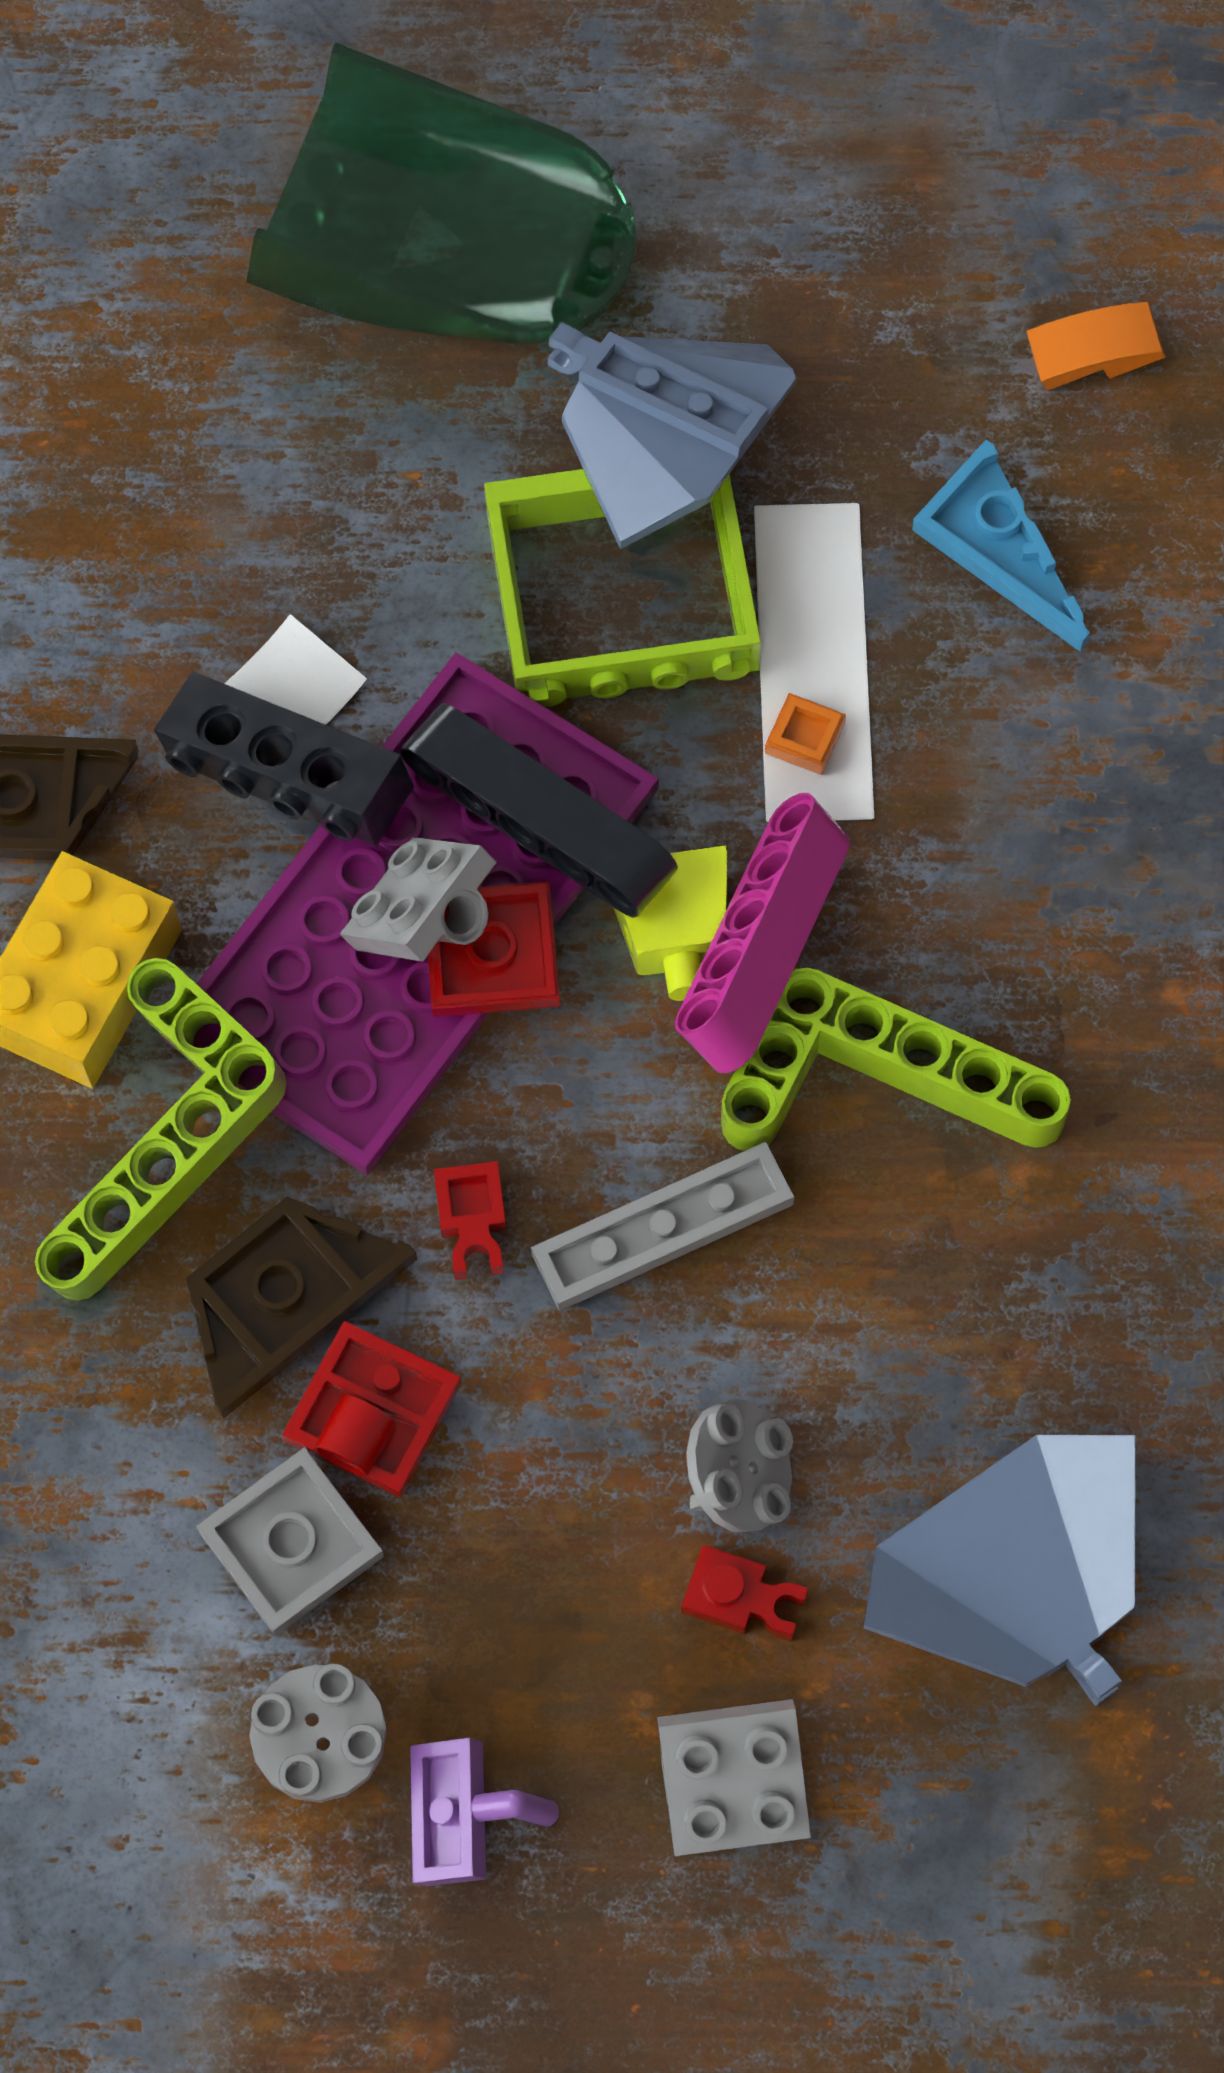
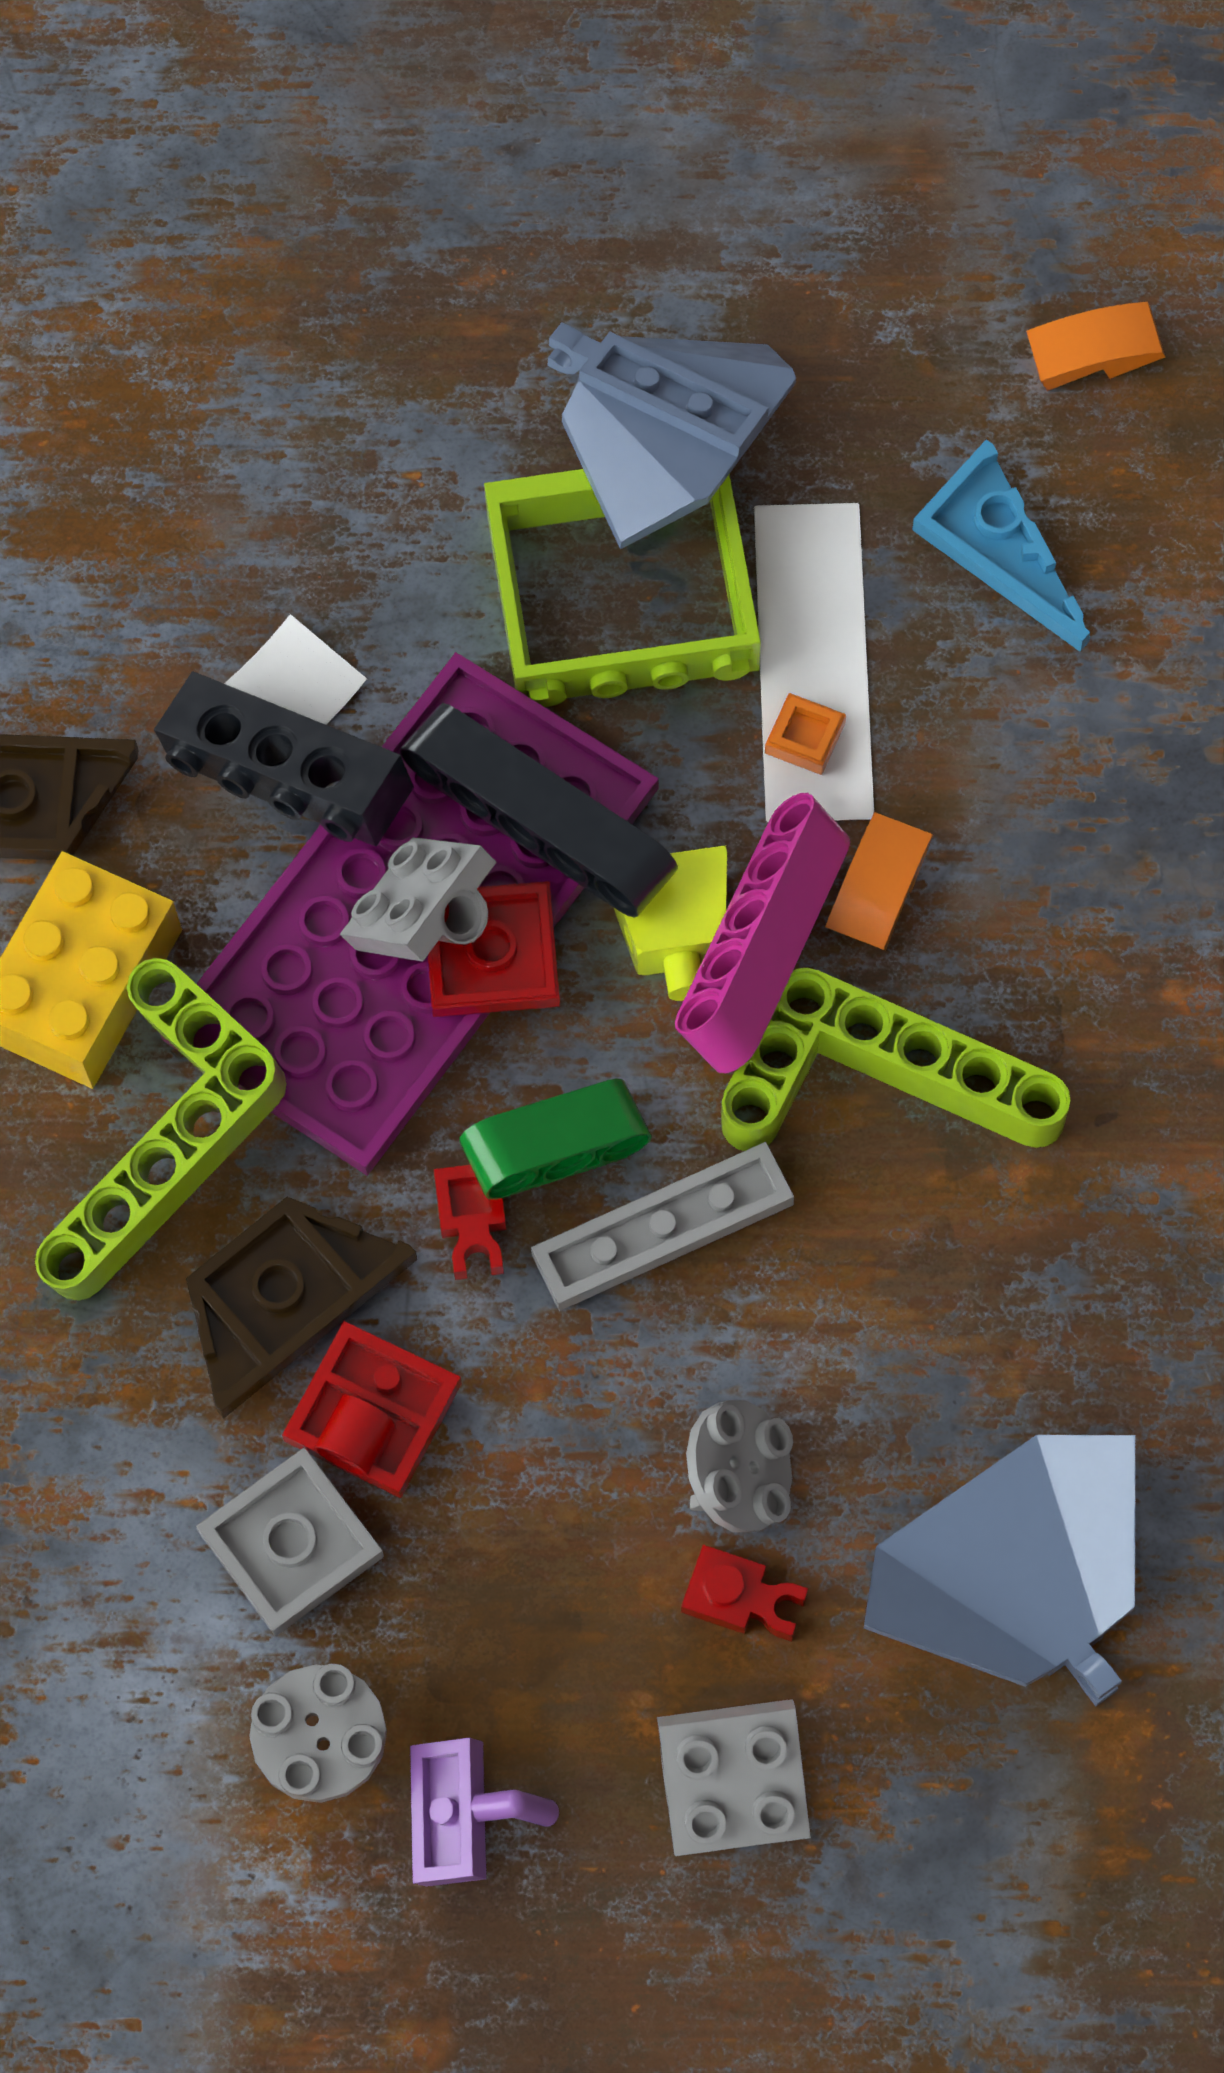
clear green windscreen [246,42,636,344] -> none
none -> green beam [459,1078,652,1199]
none -> orange slope [825,812,933,951]

